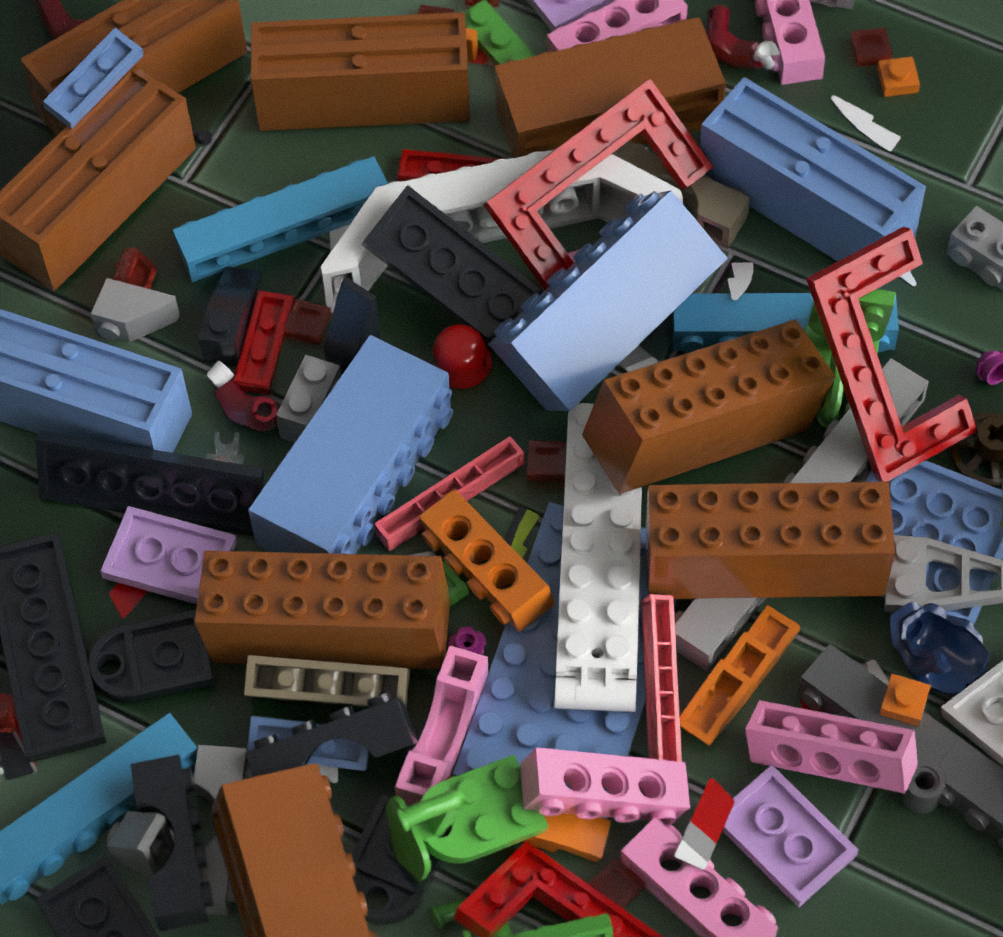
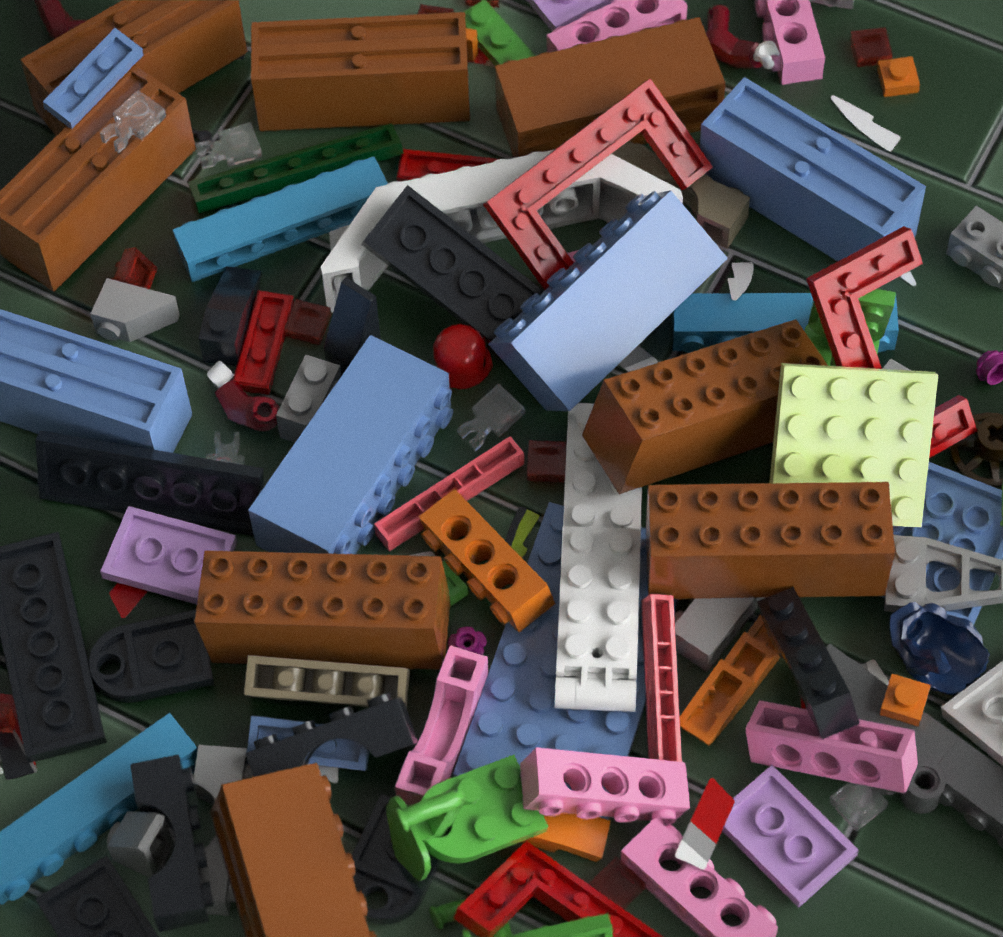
none -> clear plate [100,90,166,153]
none -> dark green plate [188,123,403,213]
none -> clear plate [195,122,262,169]
none -> clear plate [457,383,526,451]
none -> black arch [757,587,860,740]
none -> yellowish green plate [769,363,938,527]
none -> clear plate [829,782,896,832]

